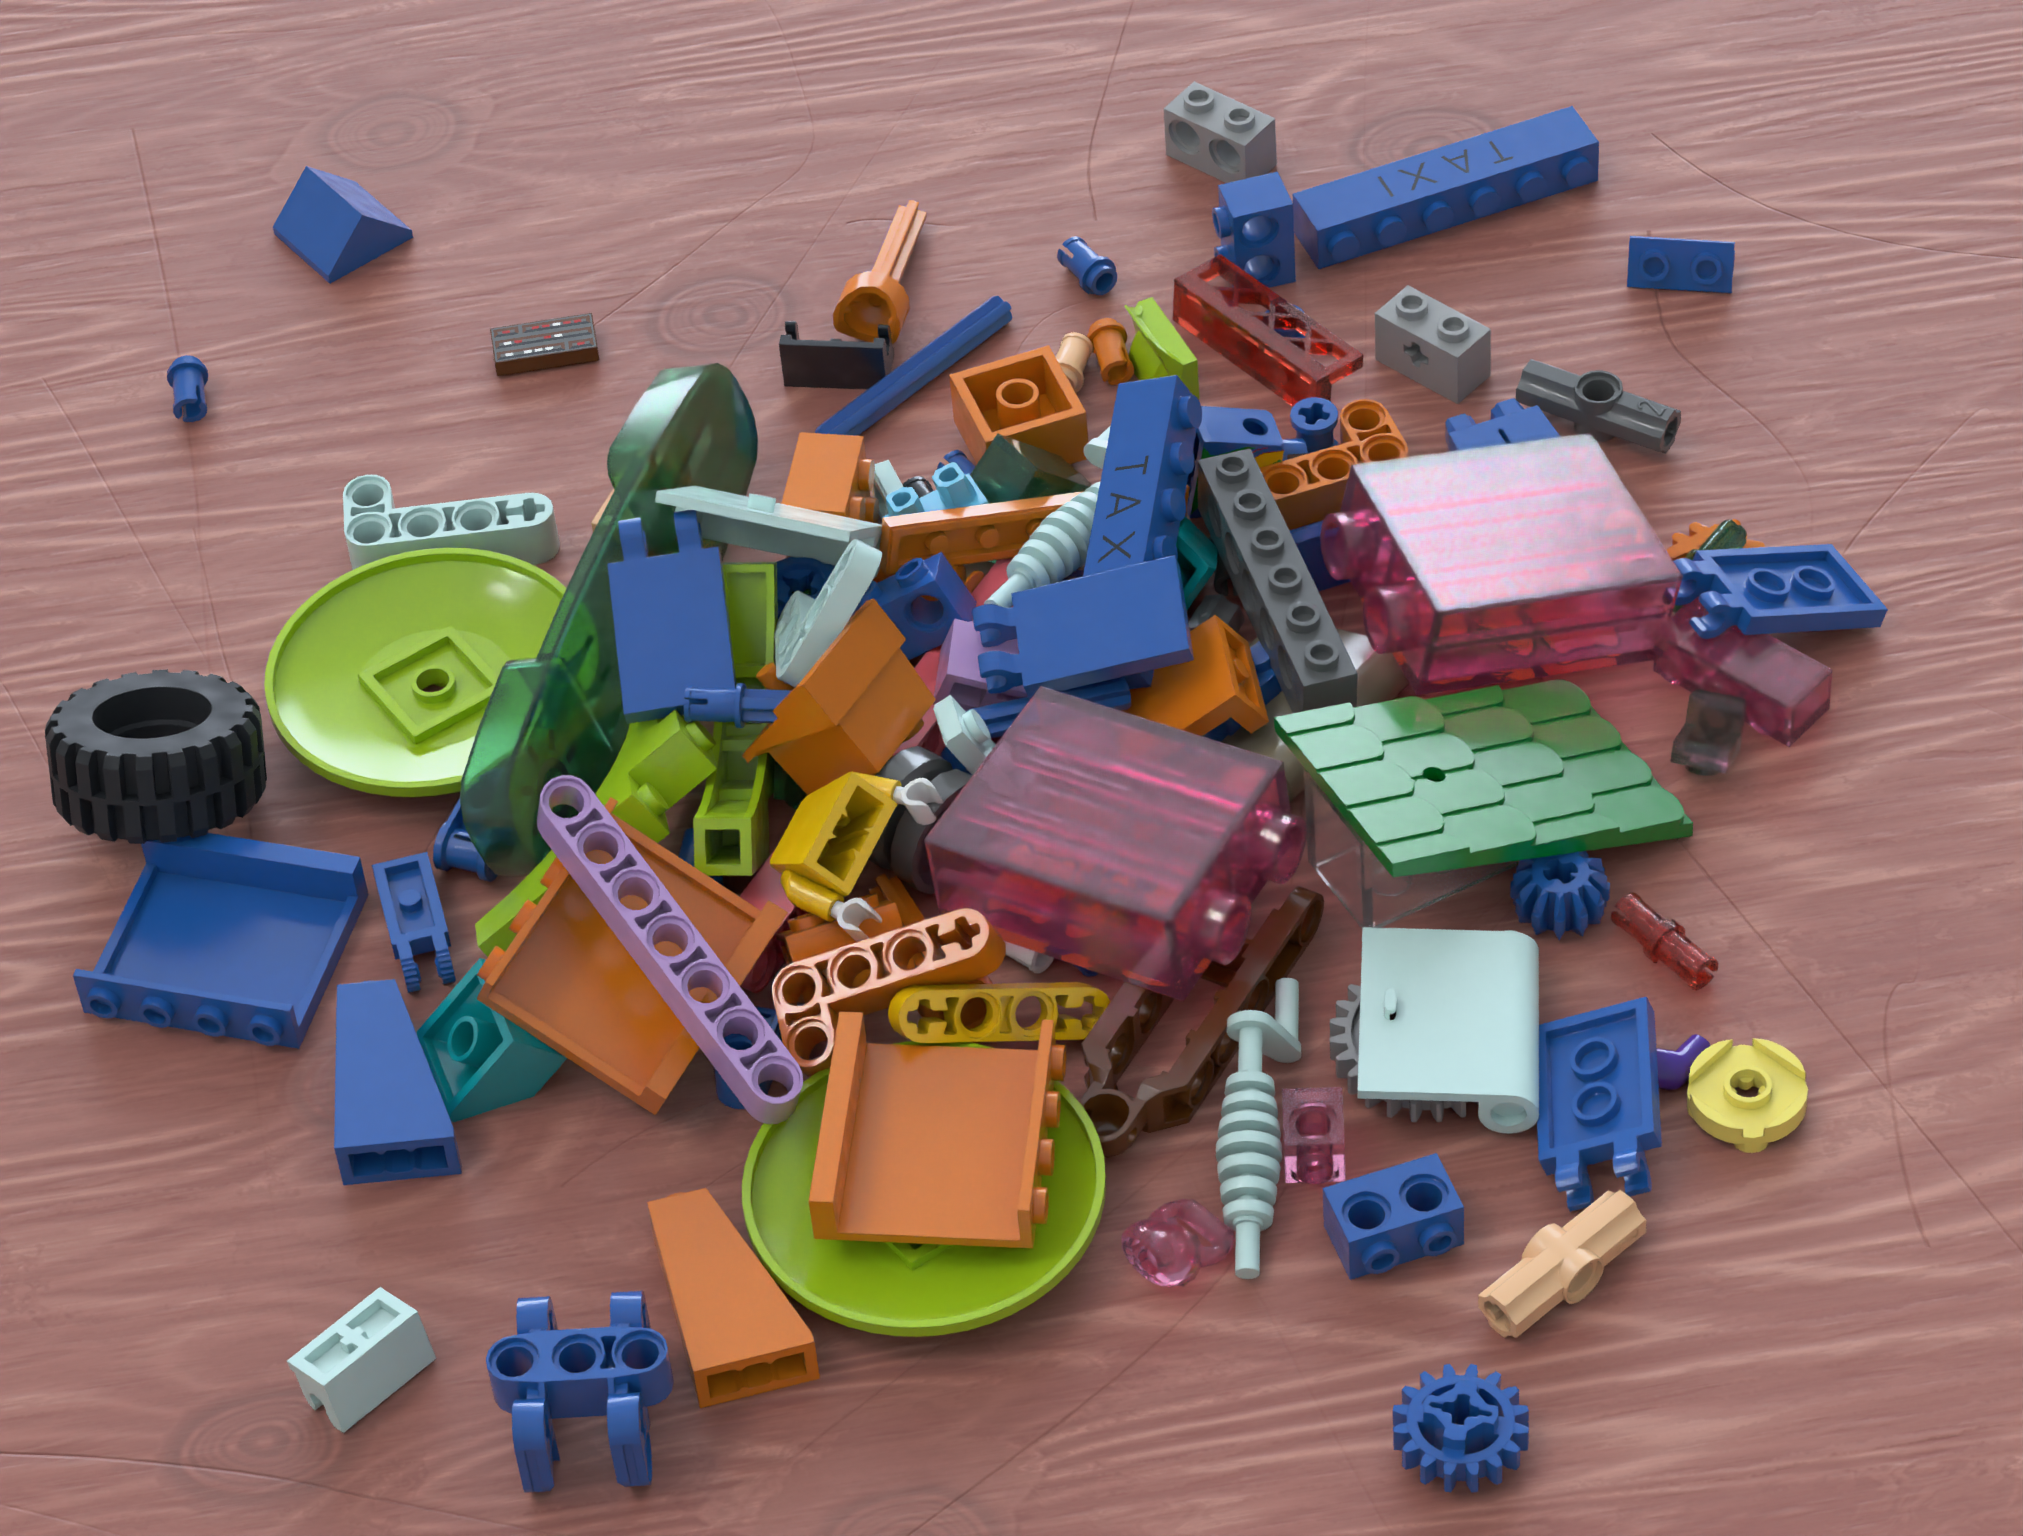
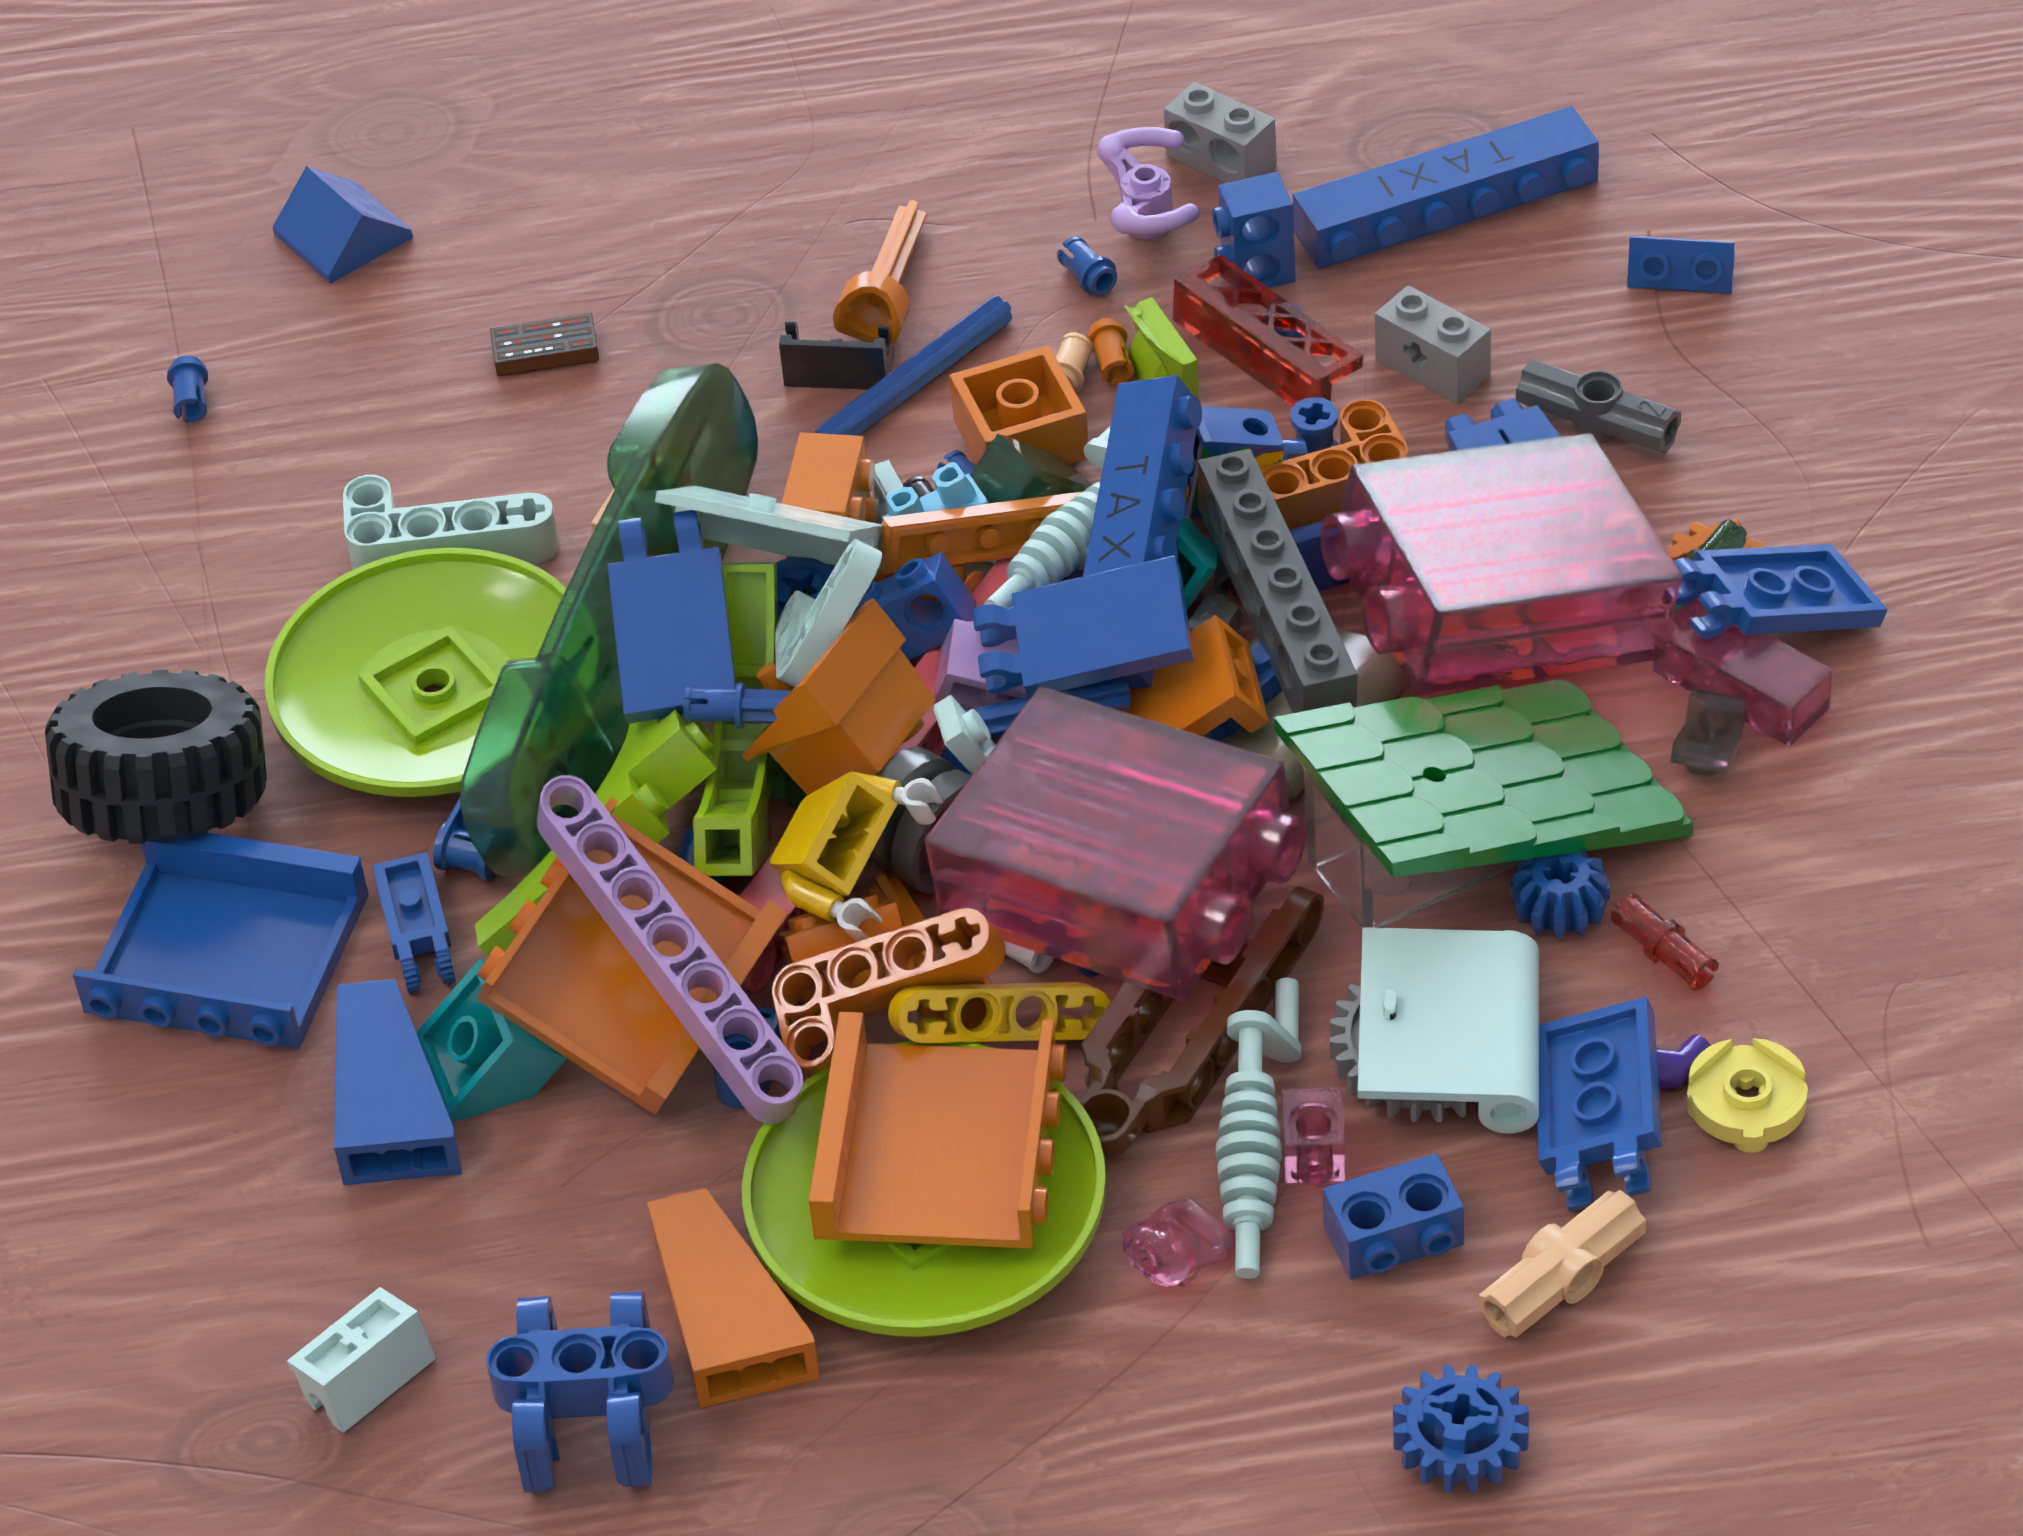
none -> lavender piece [1097,127,1199,240]

